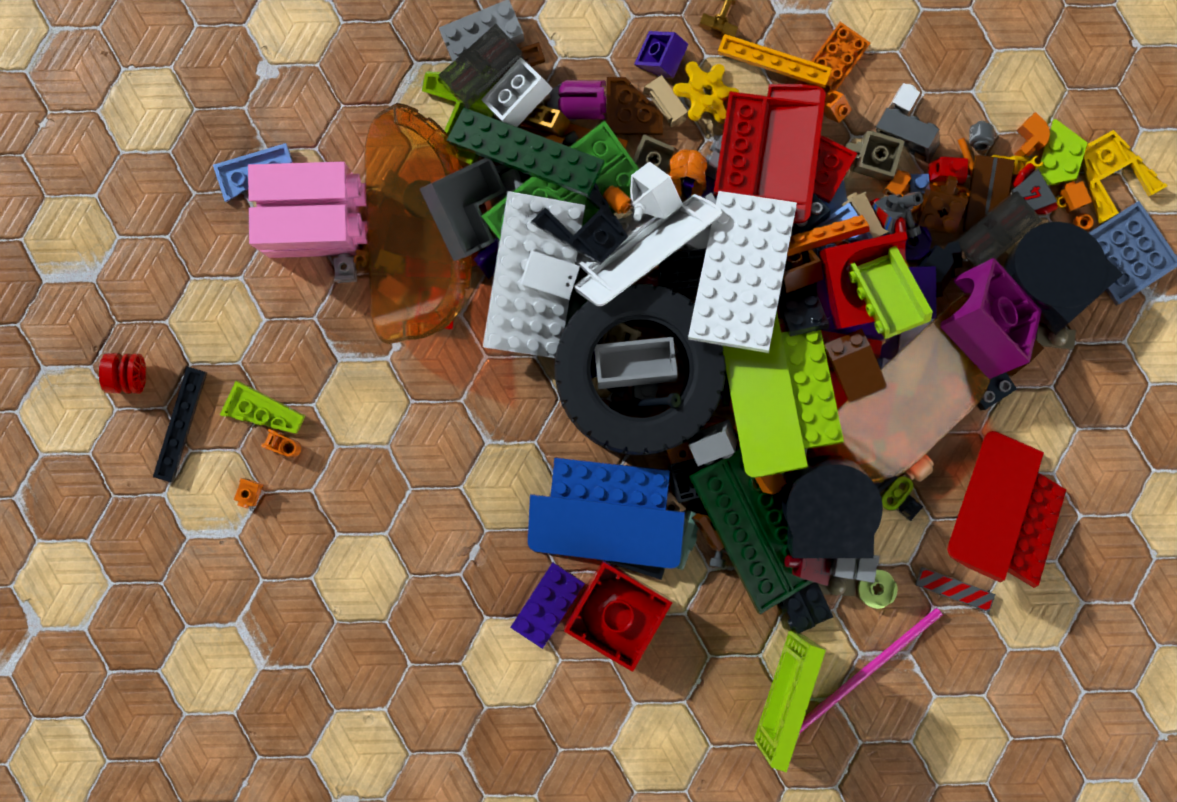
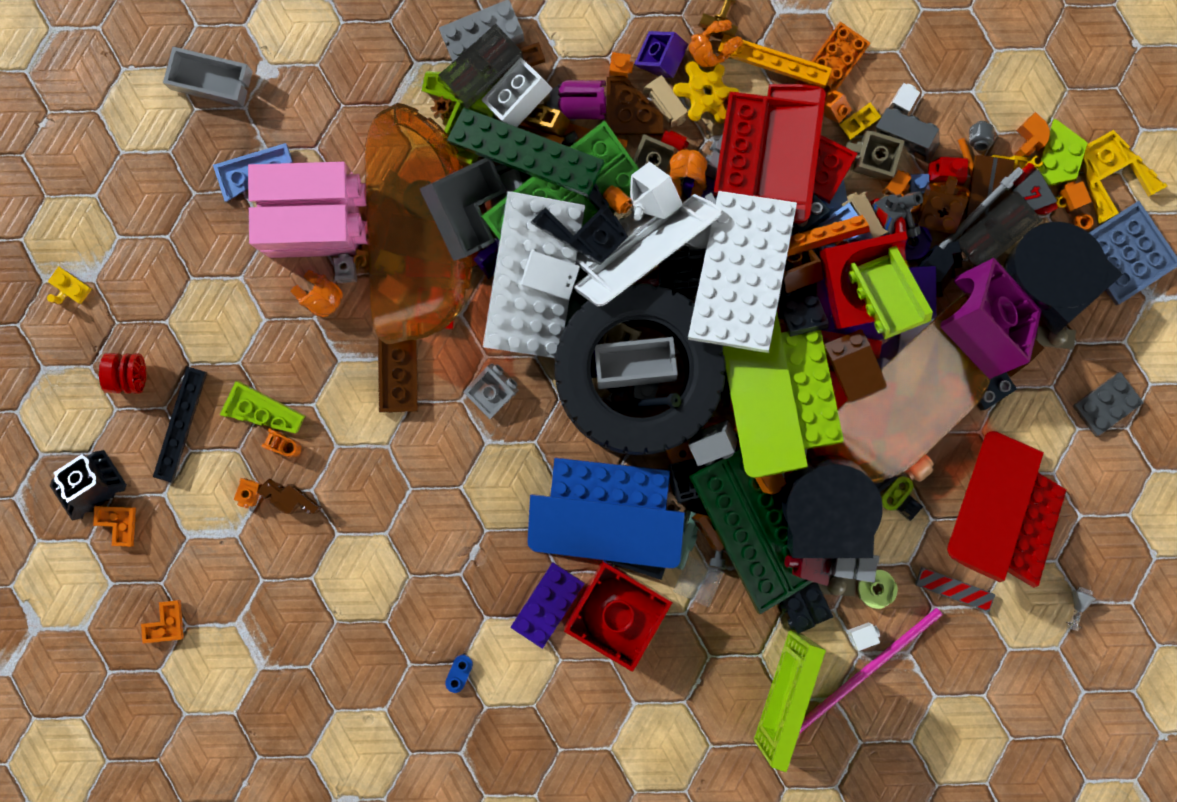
none -> yellow plate [47,266,92,305]
none -> black slope [50,450,127,521]
none -> orange plate [93,506,136,547]
none -> orange plate [141,600,184,644]
none -> light grey piece [163,47,253,107]
none -> reddish brown plate [258,479,322,514]
none -> orange hair [290,270,343,317]
none -> reddish brown plate [378,335,418,413]
none -> dark orange gear [430,96,454,122]
none -> blue plate [445,654,473,693]
none -> light grey plate [463,363,519,419]
none -> orange brick [609,52,634,79]
none -> red brick [661,130,689,152]
none -> clear plate [673,556,724,607]
none -> orange hair [688,20,743,67]
none -> yellow slope [839,102,881,140]
none -> white brick [847,622,880,651]
none -> light grey bar [939,167,1024,249]
none -> piece [1066,587,1096,632]
none -> dark grey plate [1072,372,1144,436]

